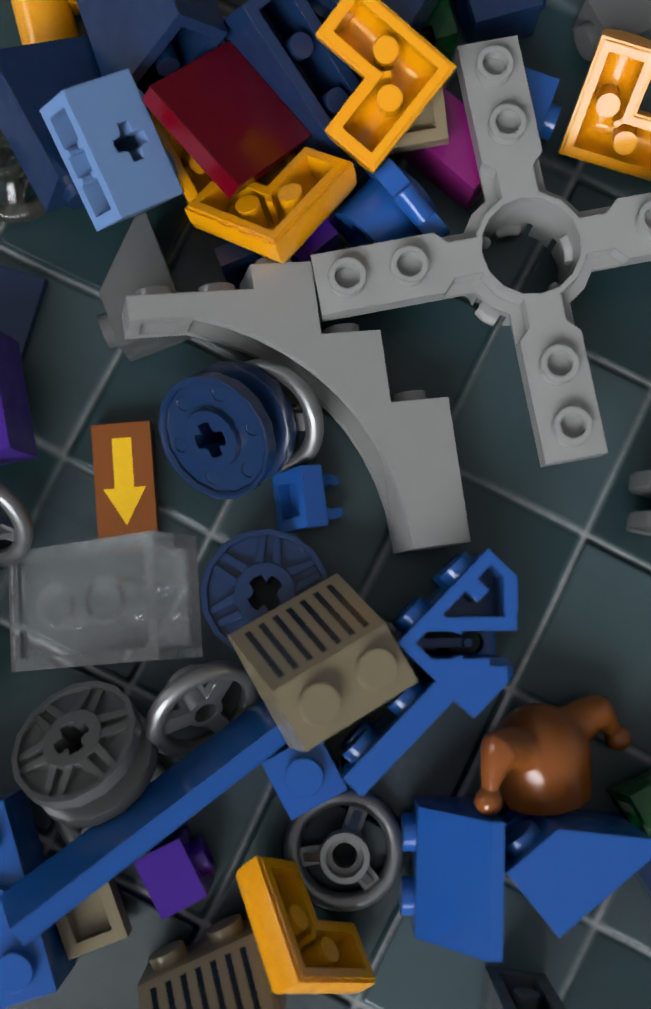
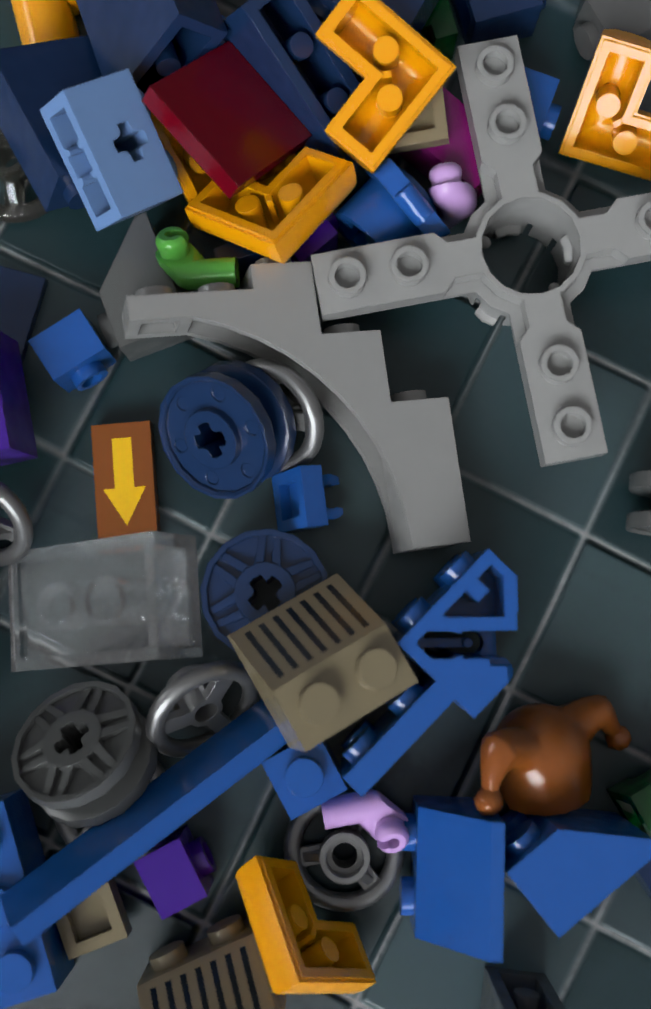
none -> blue plate [28,308,117,393]
none -> bright green arm [155,226,240,291]
none -> lavender arm [321,789,410,853]
none -> lavender arm [428,162,477,228]

